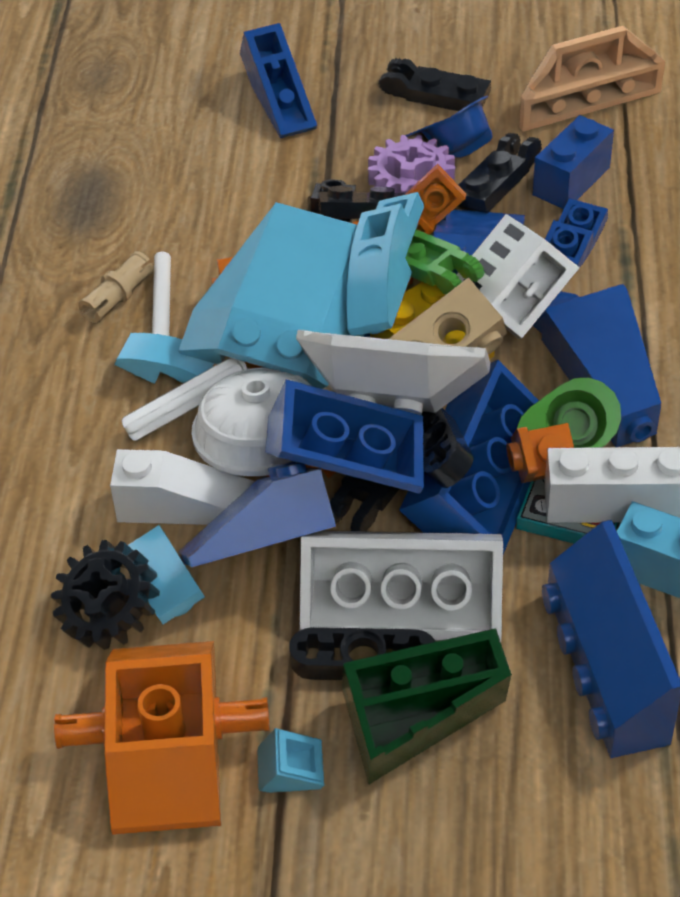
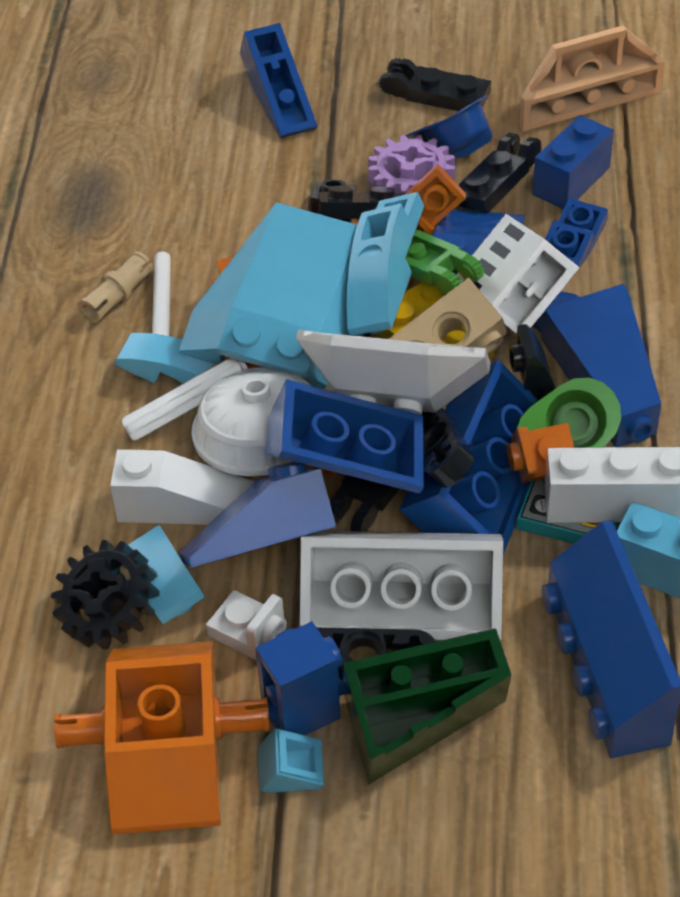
none -> white bracket [206,590,287,661]
none -> blue brick [255,621,344,735]
none -> black slope [509,324,555,400]

